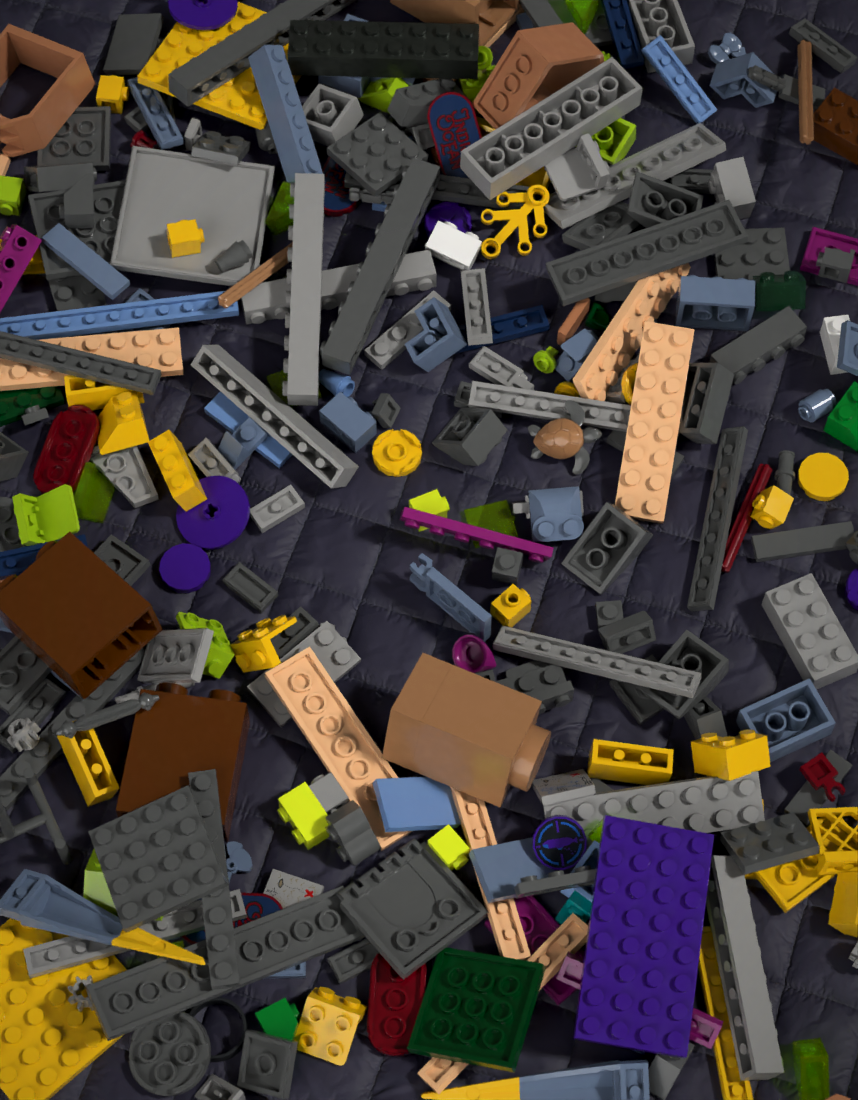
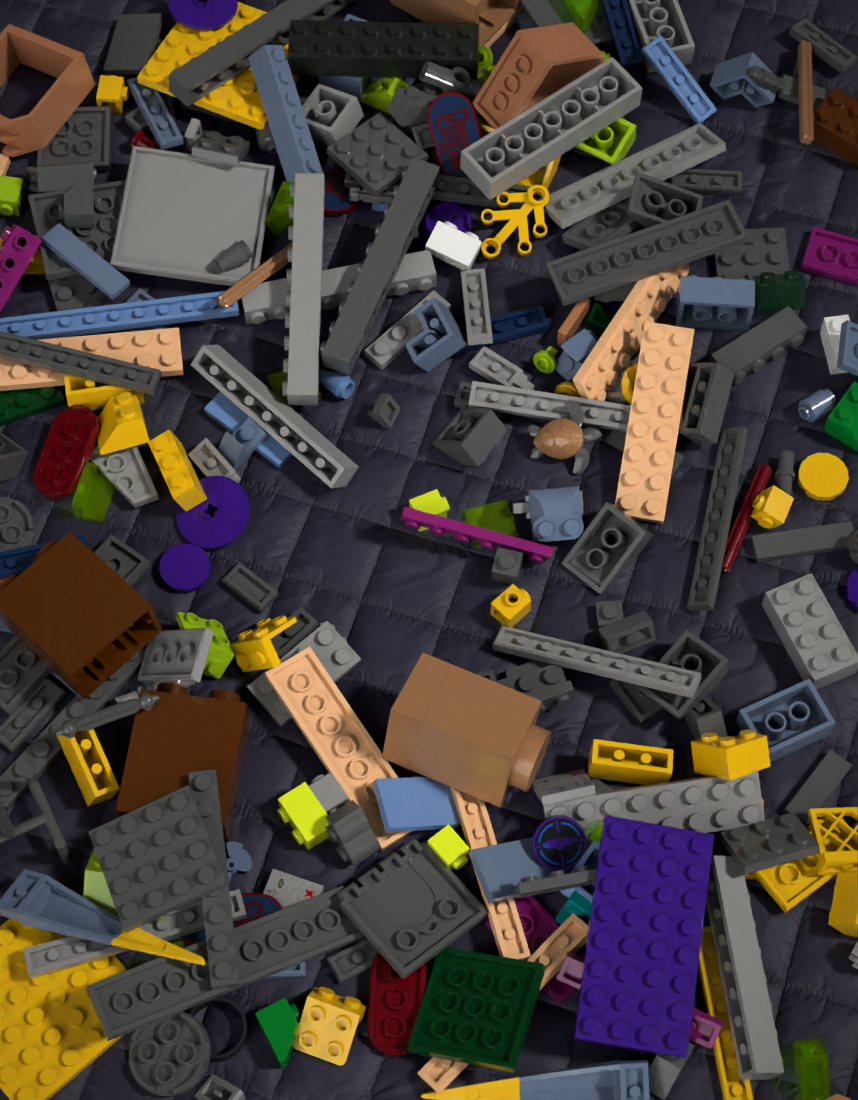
light grey gear [6,717,41,752] -> none
lime bracket [12,484,80,546] -> none
dark grey plate [21,404,49,425] -> none
light grey gear [68,975,94,1012] -> none
yellow brick [167,219,204,258] -> none
dark grey tile [237,1030,298,1099] -> none
light grey plate [250,485,305,533] -> none
sand blue brick [319,392,377,453] -> none
yellow tile [372,429,422,477] -> none
sand blue tile [410,553,492,642] -> none
magenta piece [452,634,496,673] -> none
light grey bracket [544,133,610,201] -> none
sand blue piece [708,32,746,64] -> none
light grey brick [708,157,756,219] -> none
dark red plate [799,752,845,802] -> none
dark grey brick [816,247,855,283] -> none
none -> dark grey piece [420,61,485,101]

